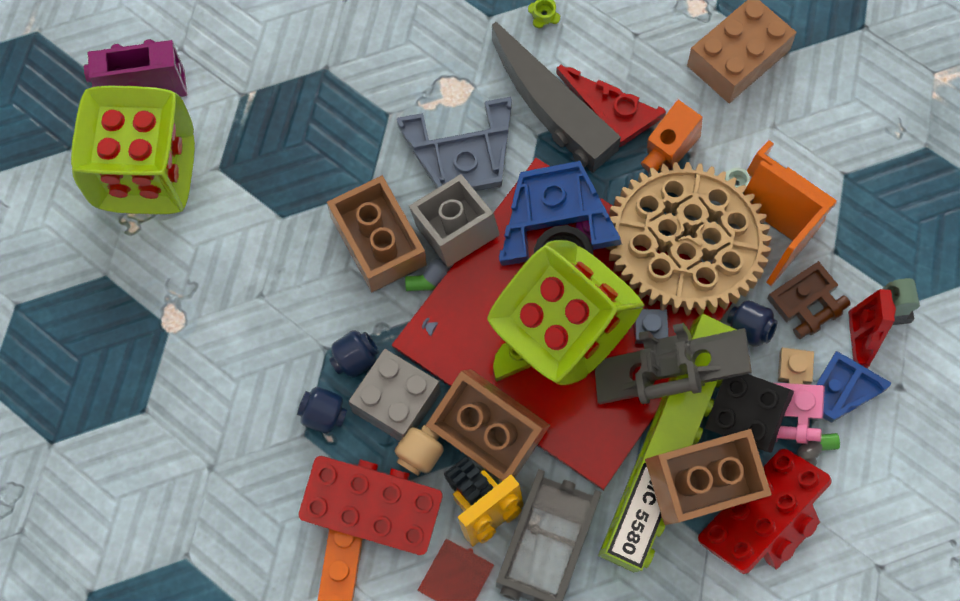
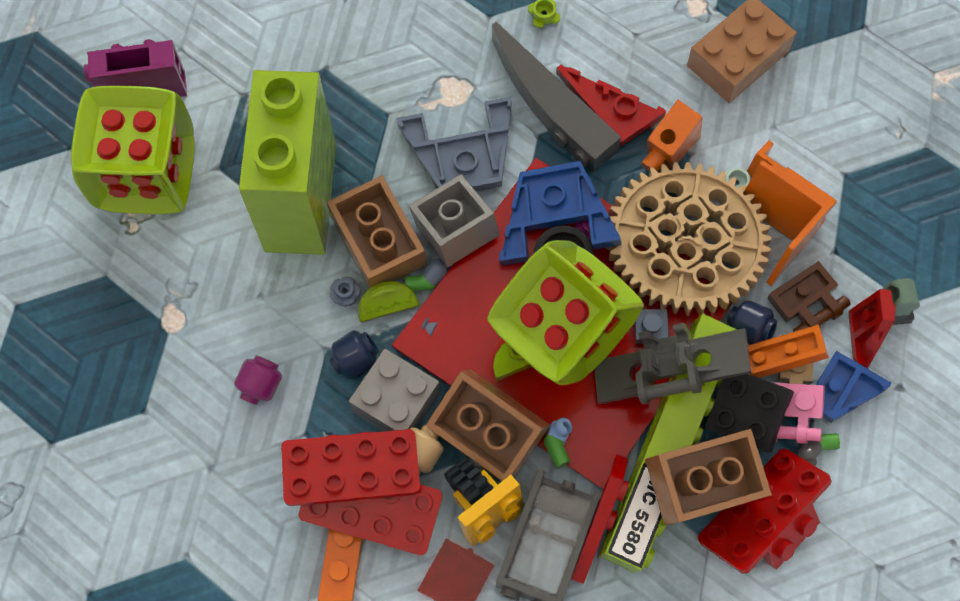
dark blue head [296,387,347,434] -> none
none -> magenta head [234,355,282,405]
none -> lime brick [239,70,336,255]
none -> red bracket [281,429,420,506]
none -> sand blue plate [330,277,361,307]
none -> lime plate [358,281,420,322]
none -> arm [544,418,572,469]
none -> red wing [571,454,629,584]
none -> orange plate [748,325,829,378]

